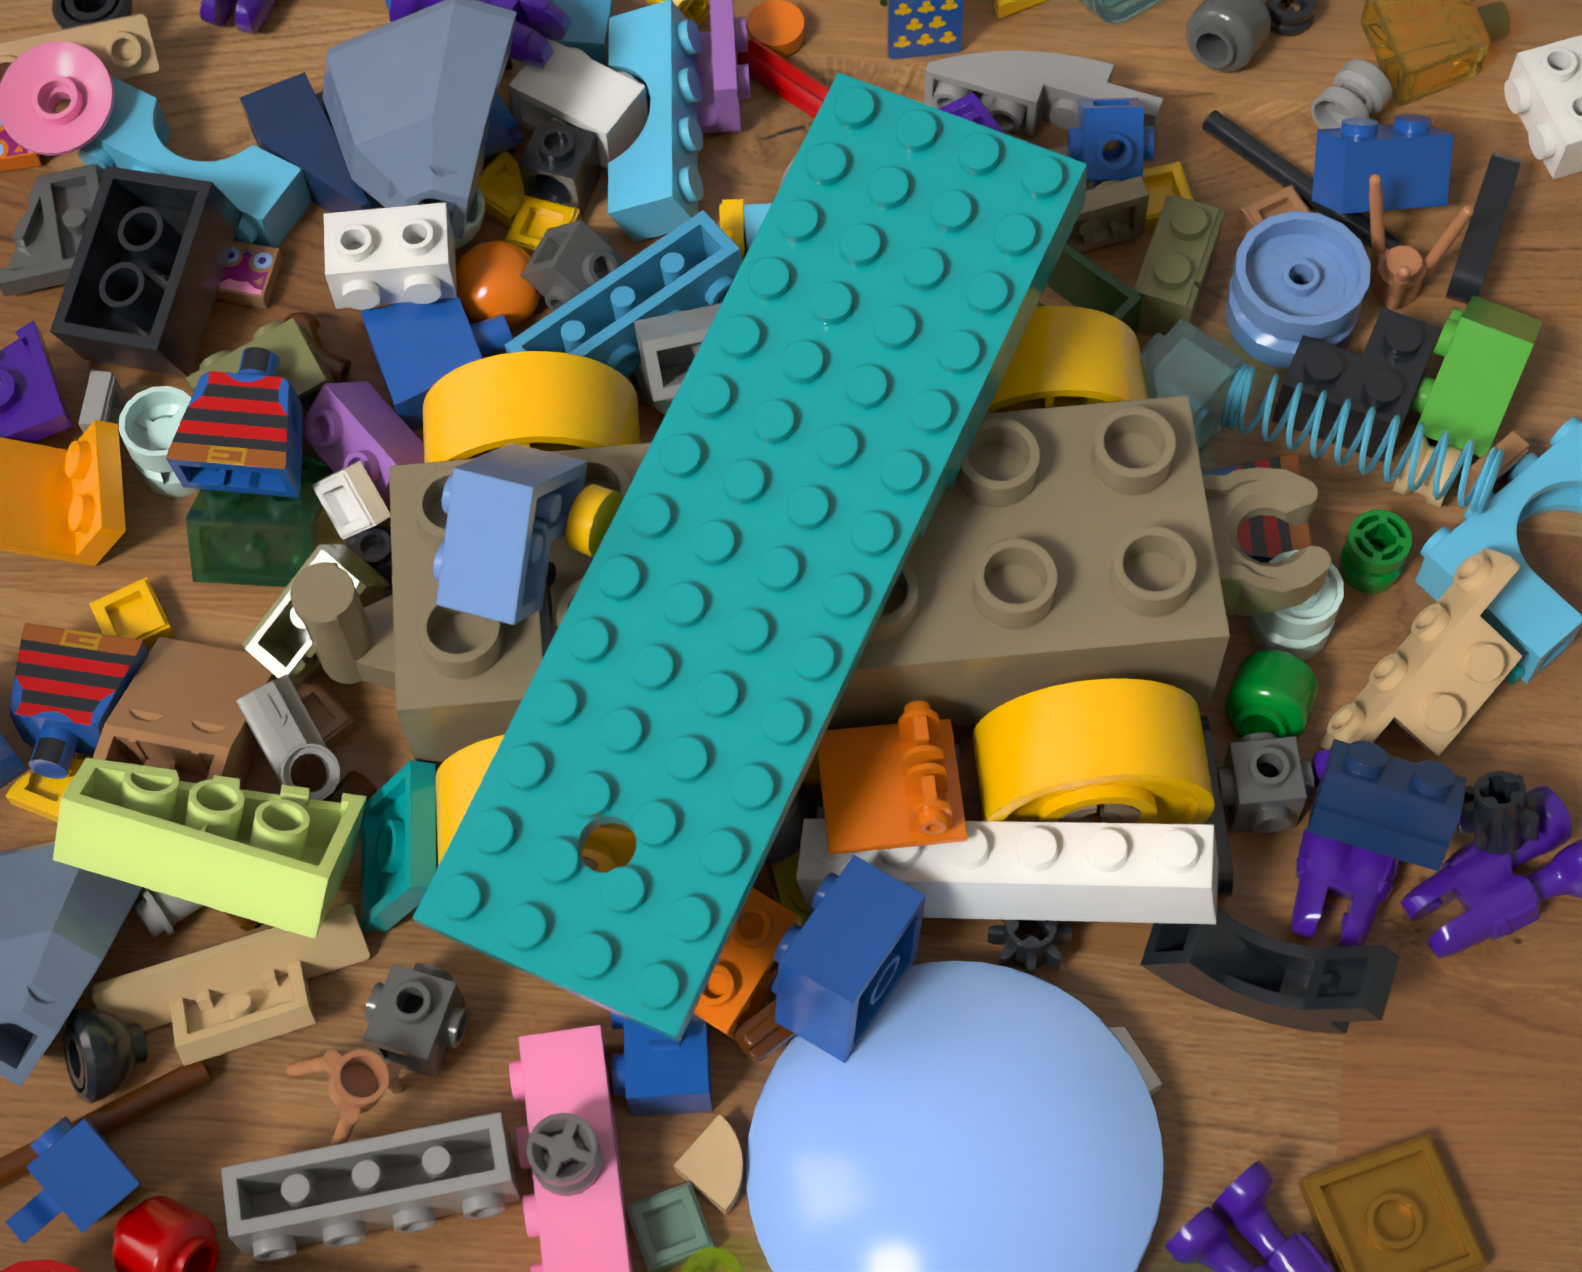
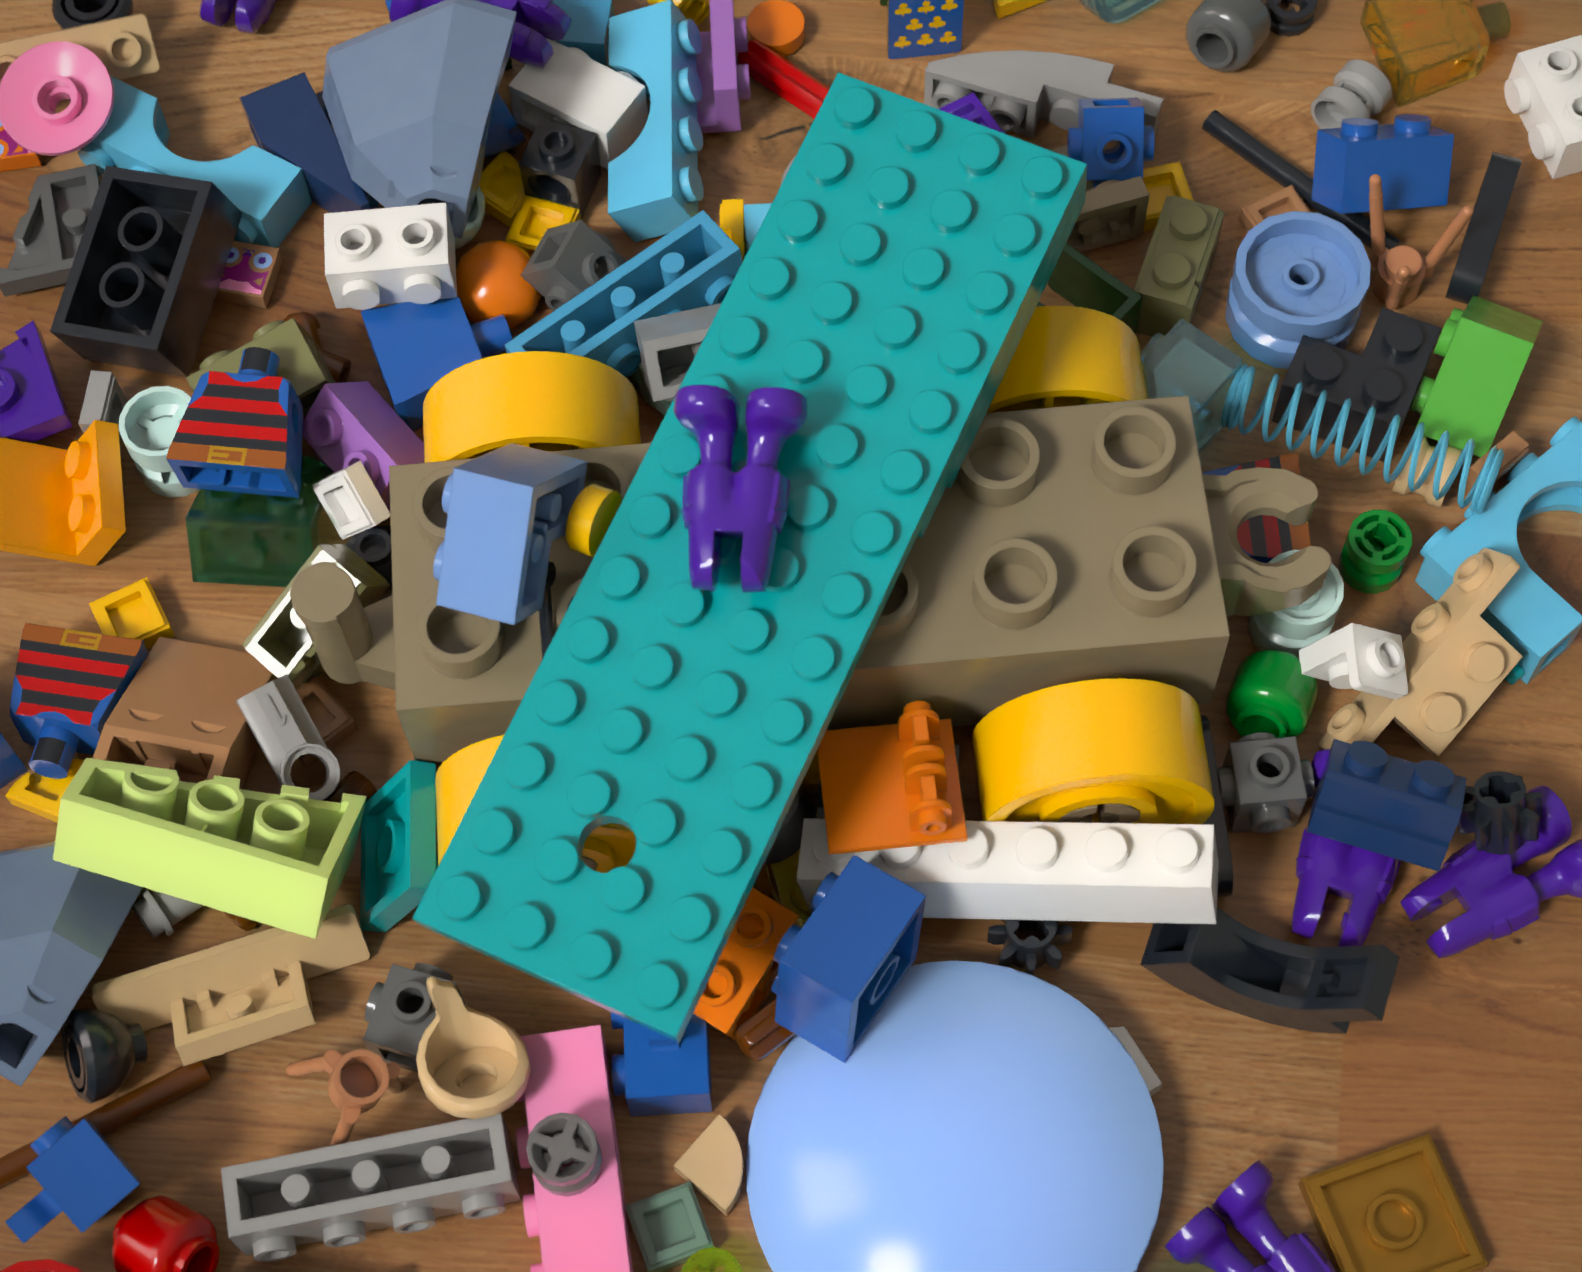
none -> tan hat [416,976,531,1120]
none -> dark purple piece [673,385,807,593]
none -> white bracket [1298,623,1408,700]

